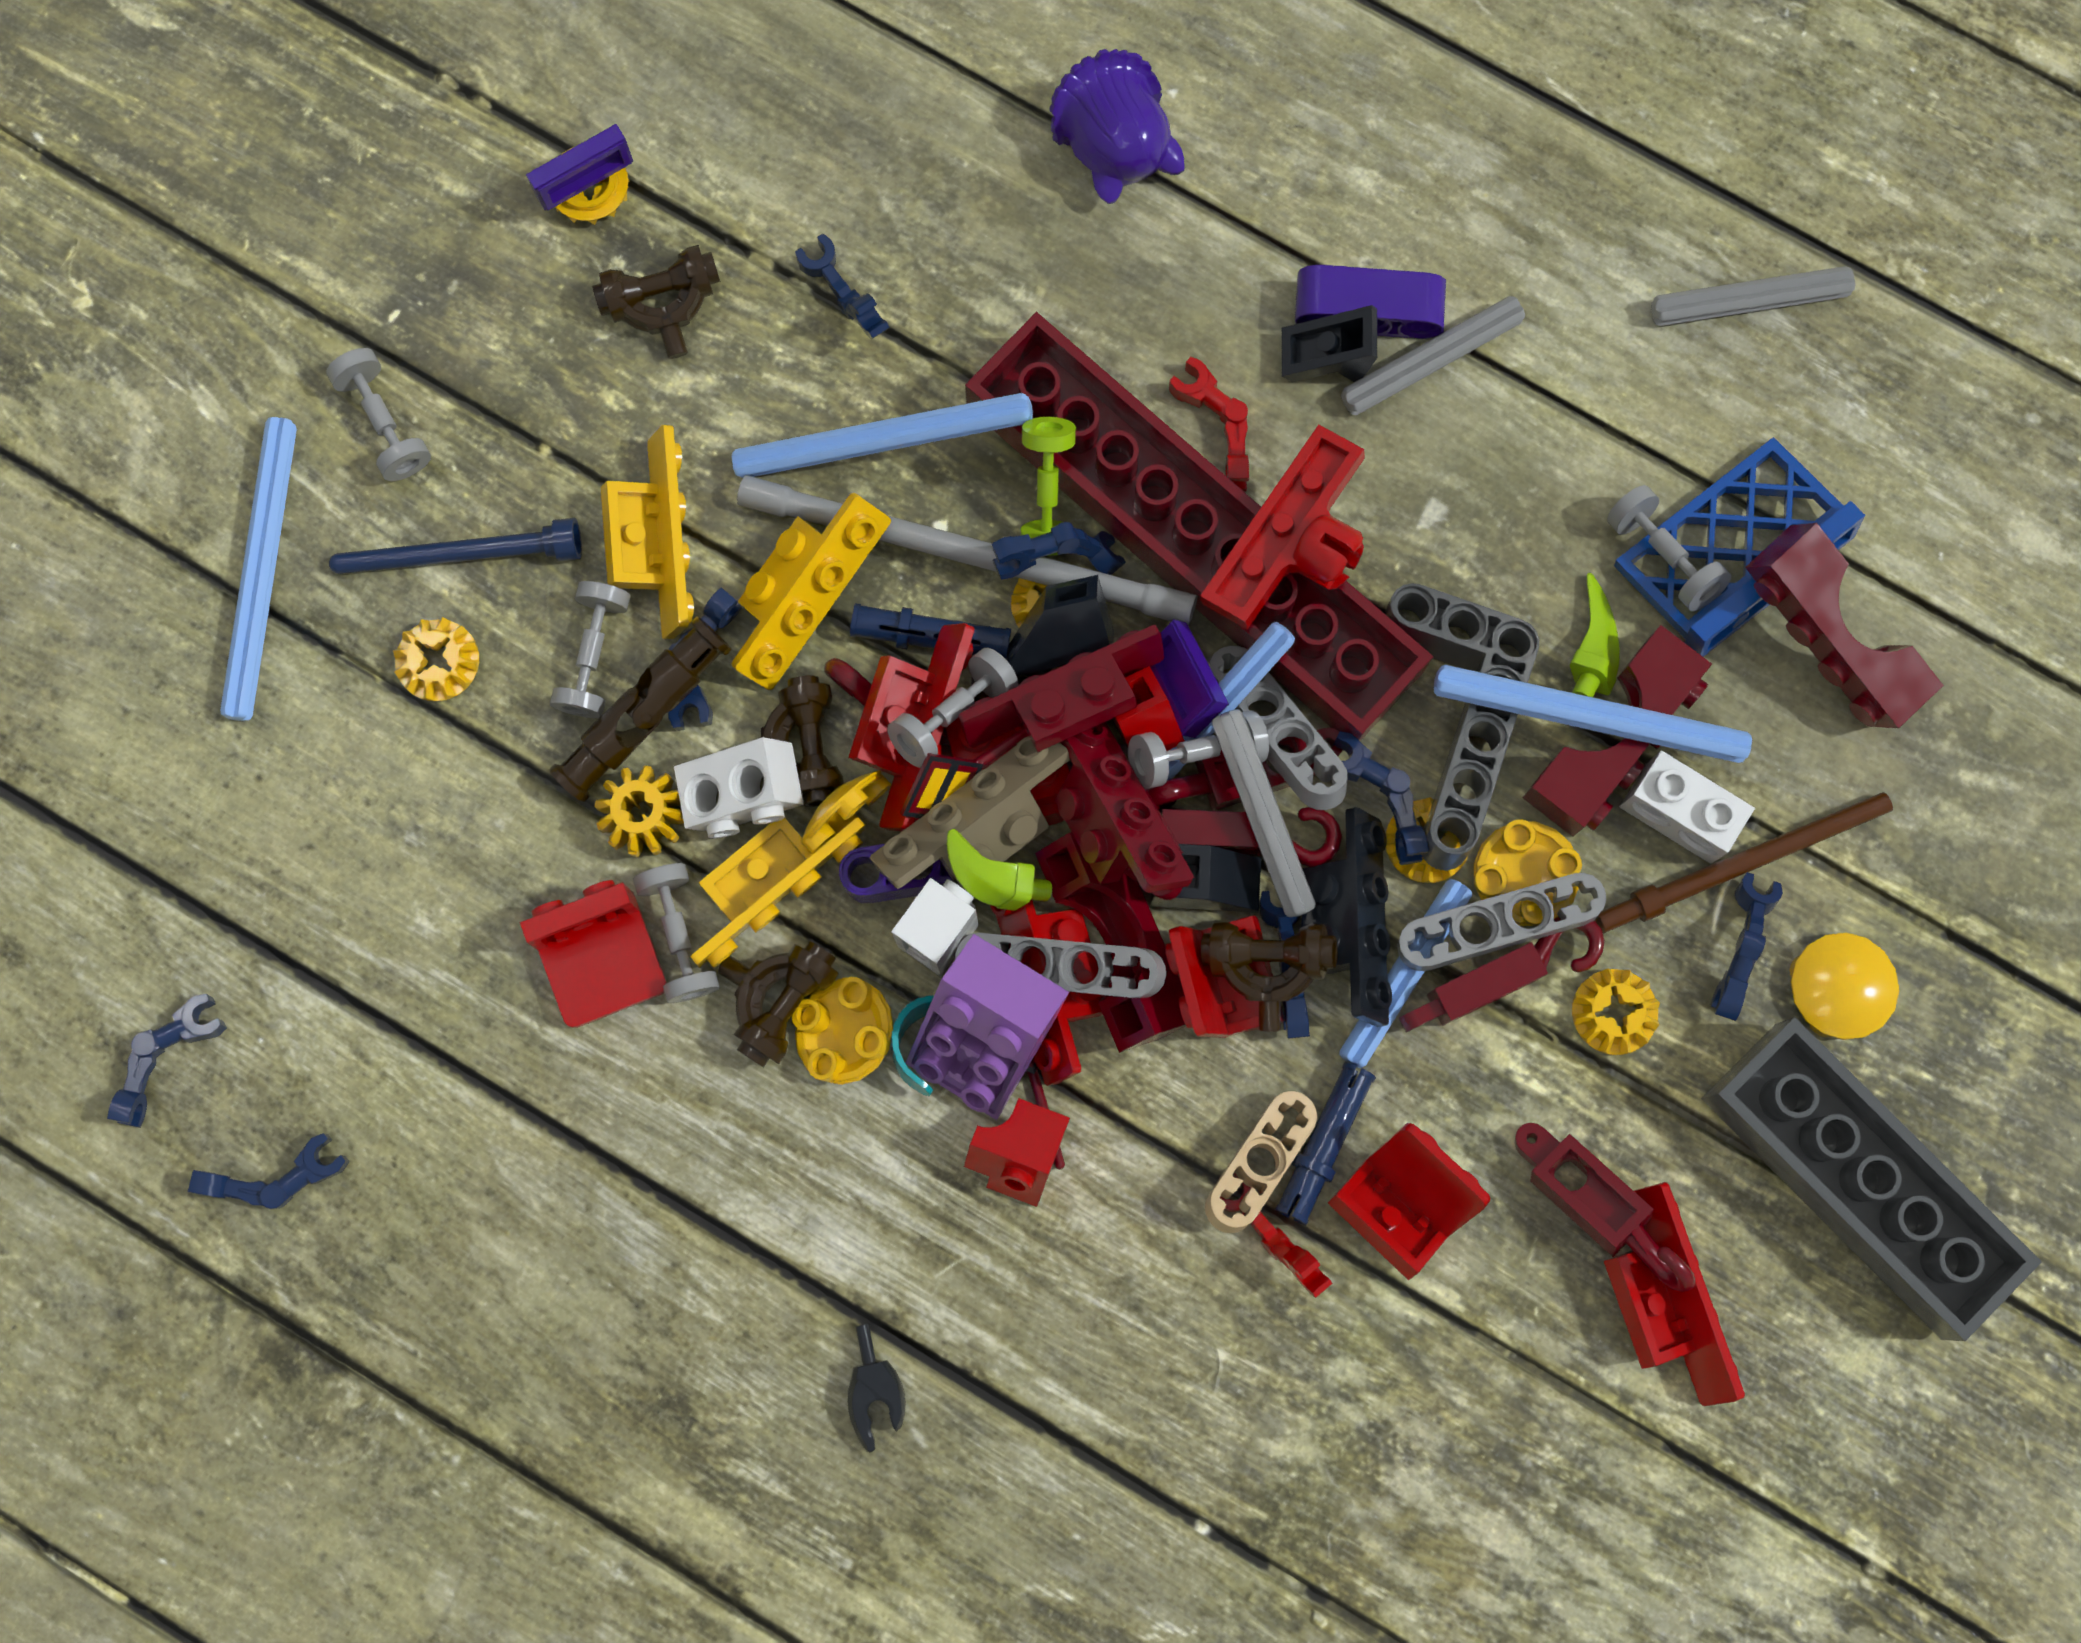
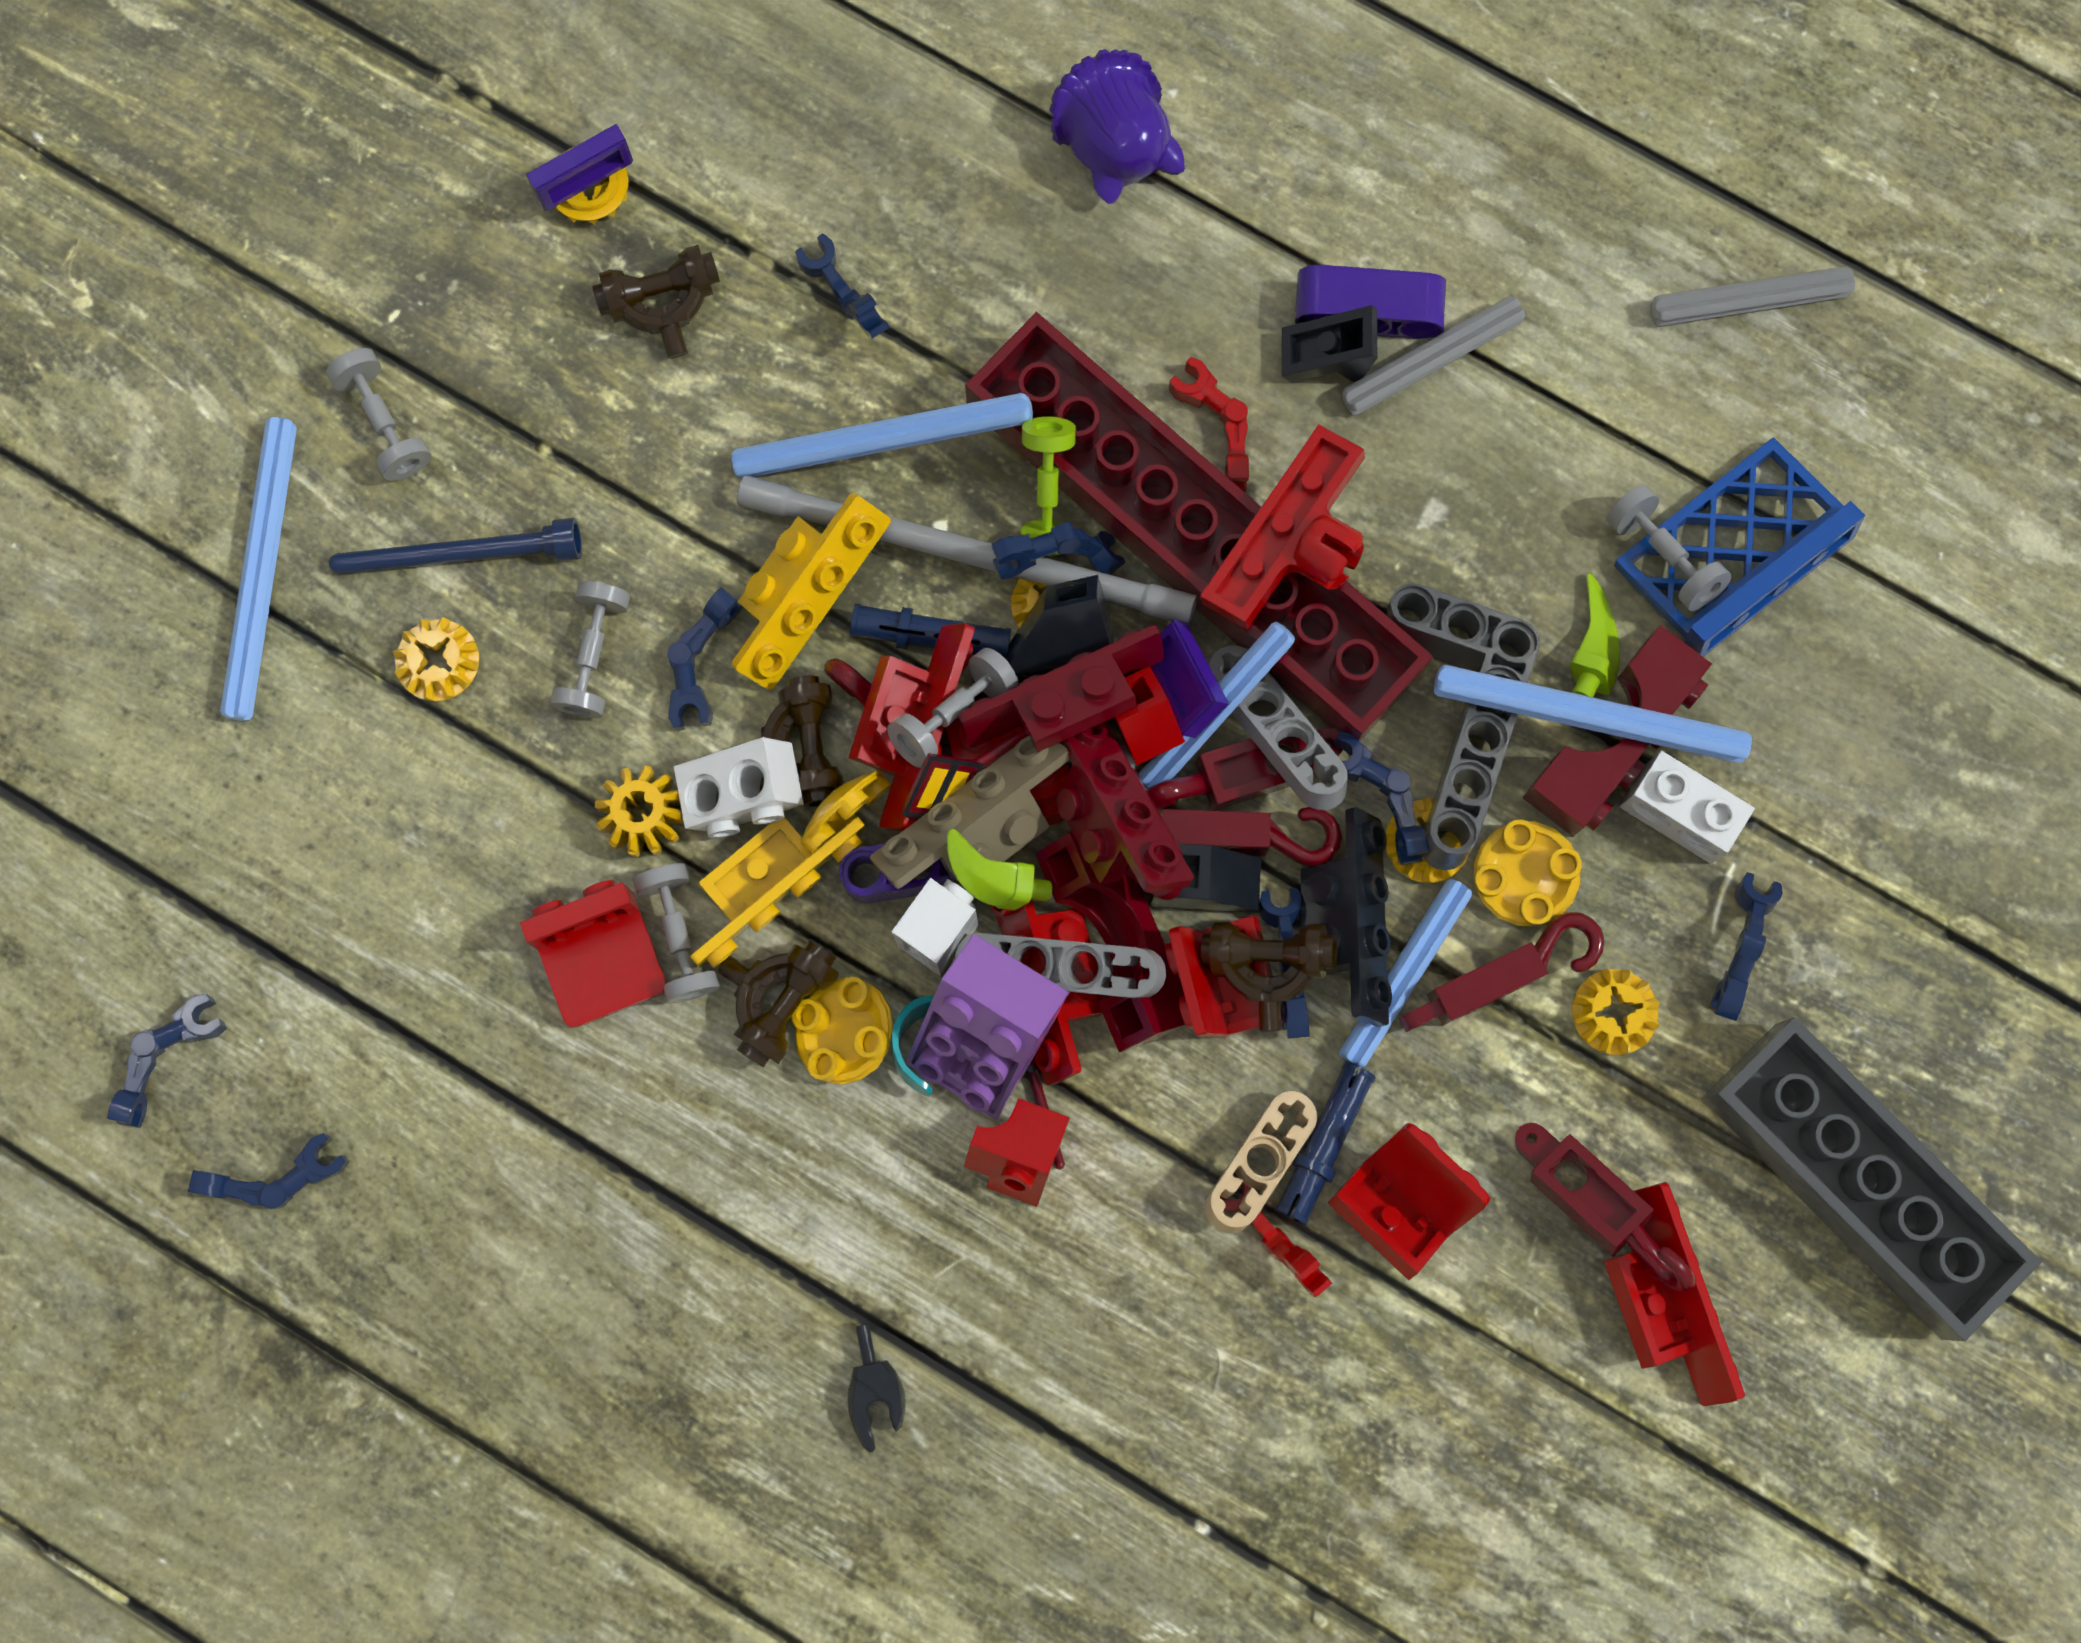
dark brown piece [549,616,732,802] -> none
yellow bracket [600,425,694,639] -> none
light grey wheel [1128,710,1269,789] -> none
light grey axle [1212,709,1315,917] -> none
light grey beam [1397,873,1606,971] -> none
reddish brown bar [1595,792,1893,934] -> none
dark red arch [1745,523,1944,729] -> none
yellow dish [1789,932,1899,1040] -> none

